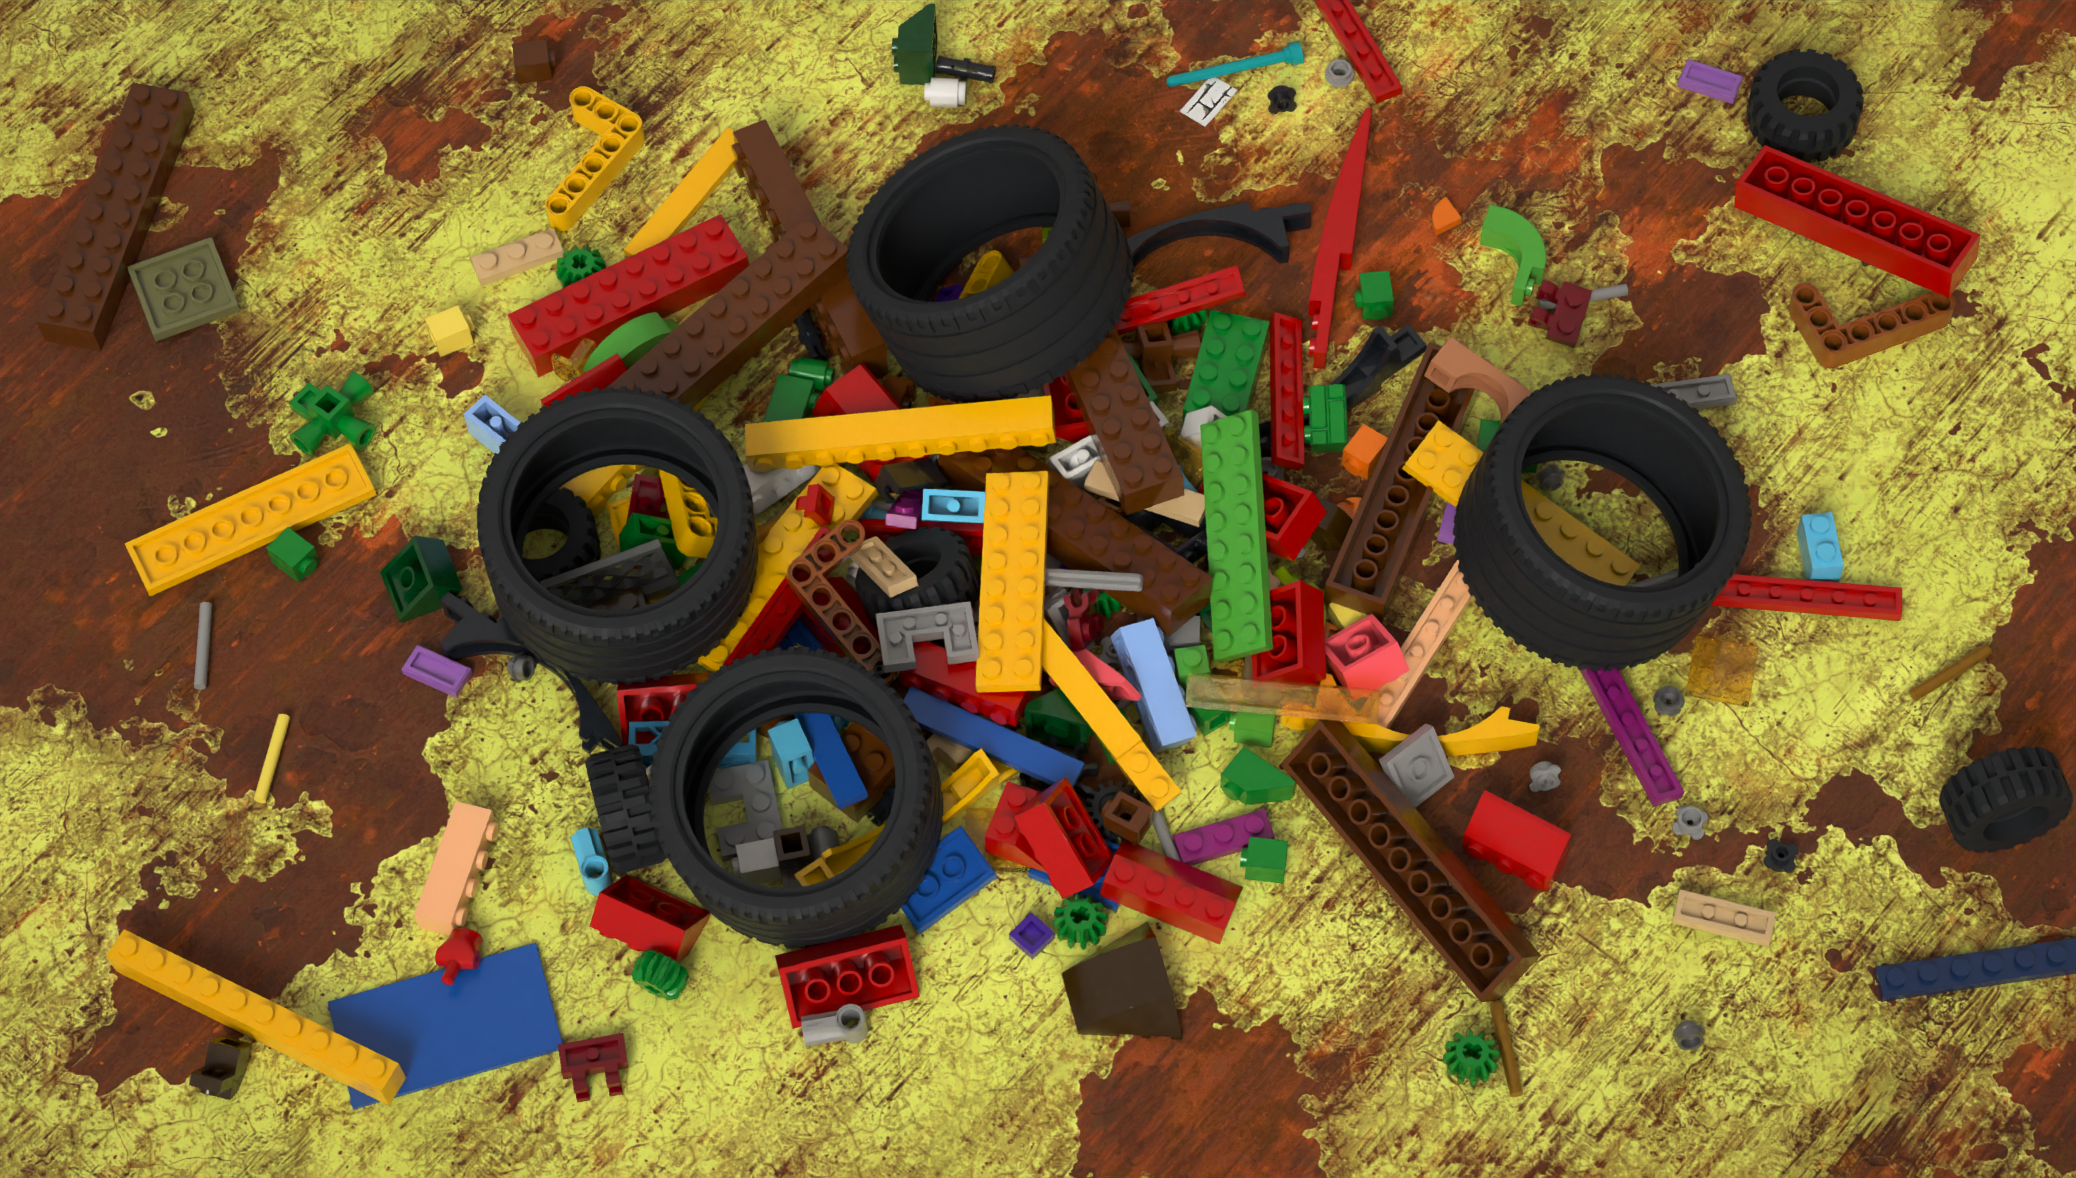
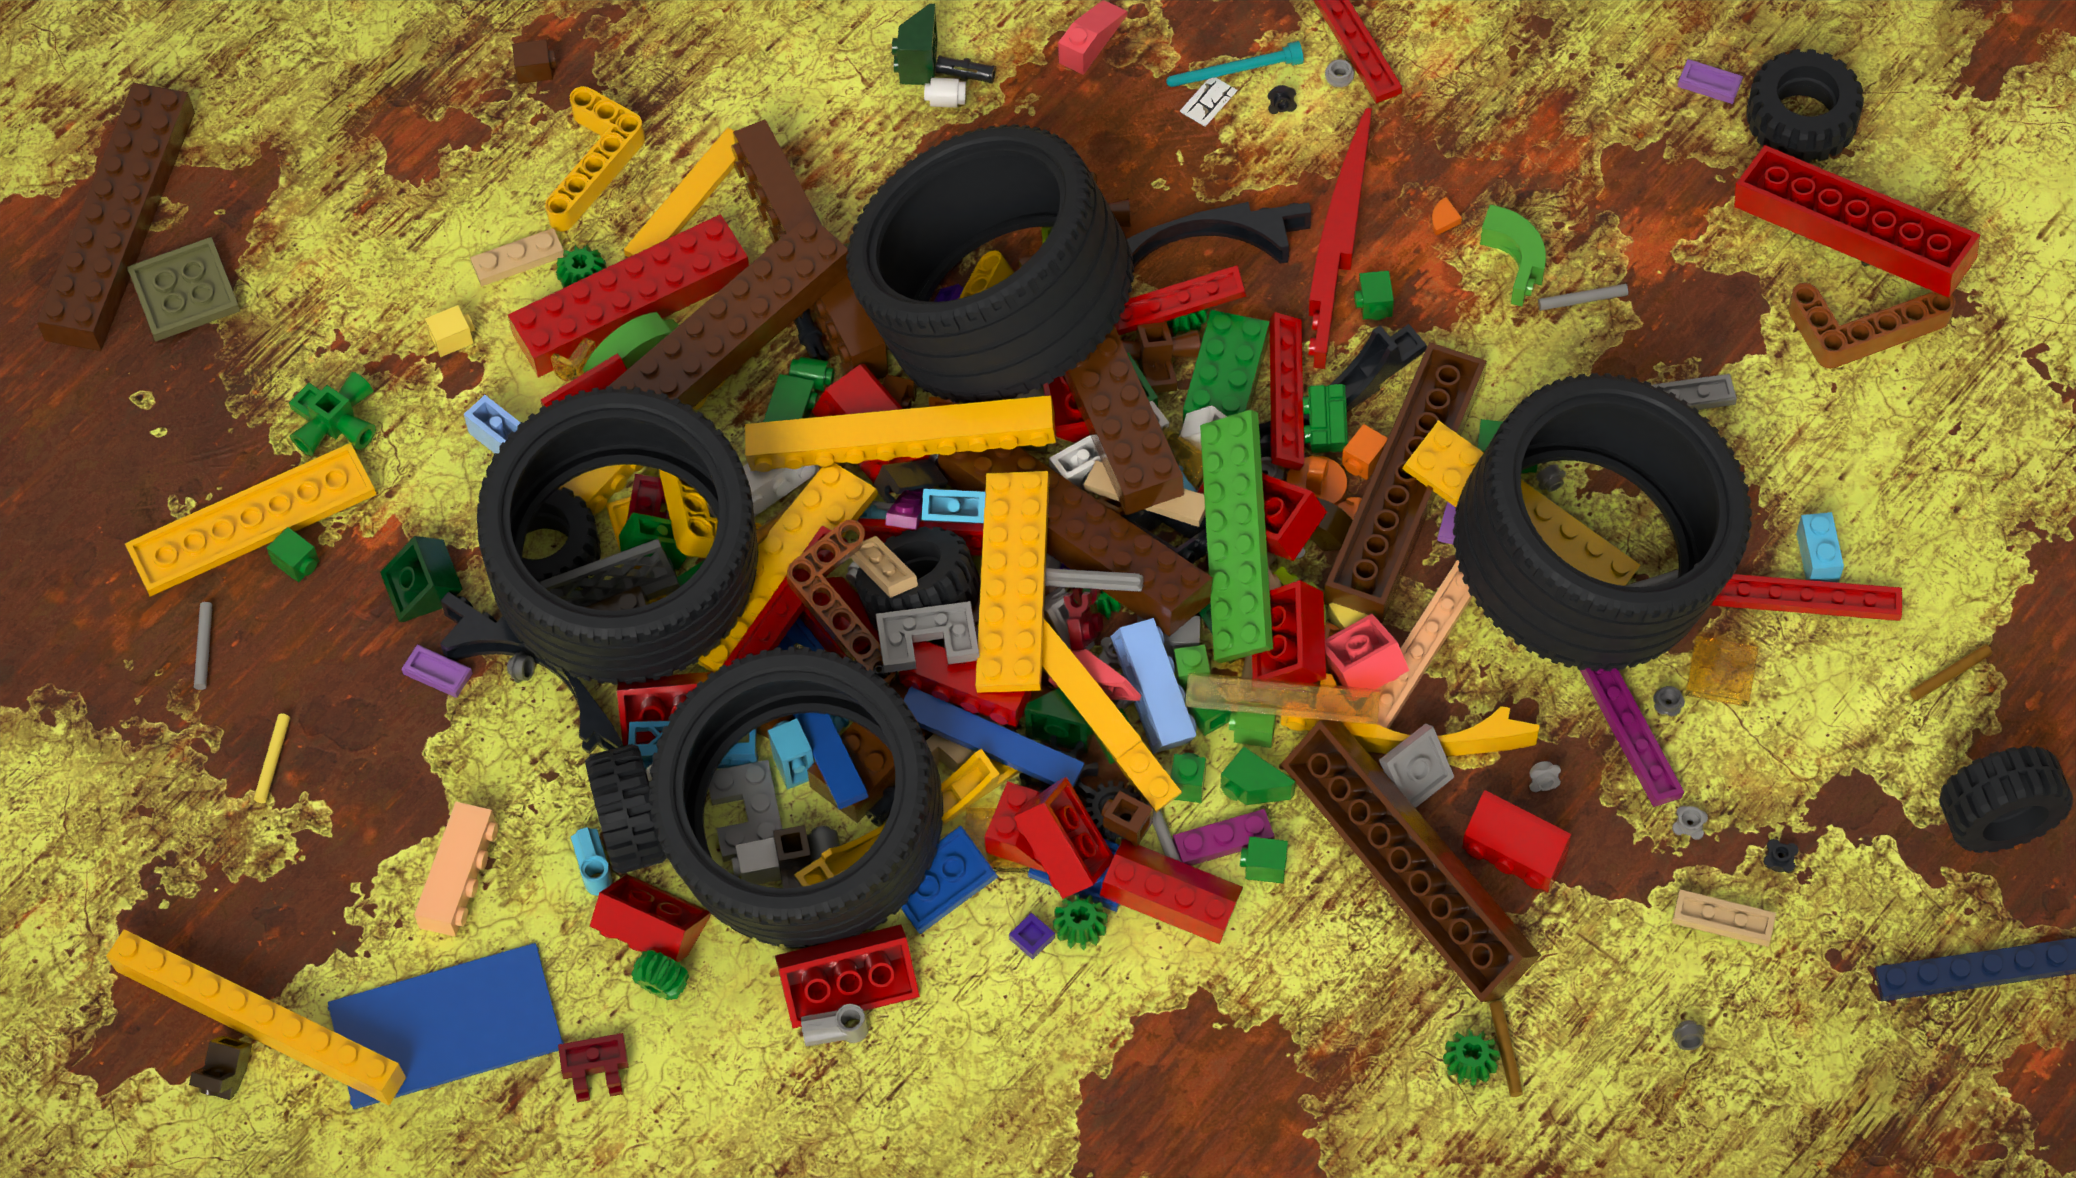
red piece [435,928,483,985] -> none
red tile [795,484,835,527] -> none
dark brown wedge [1061,921,1182,1040] -> none
nougat arch [1424,336,1532,425] -> none
dark red plate [1527,279,1592,348] -> none
none -> coral slope [1058,0,1128,75]
none -> green brick [1171,753,1206,803]
none -> orange tile [1287,456,1347,505]

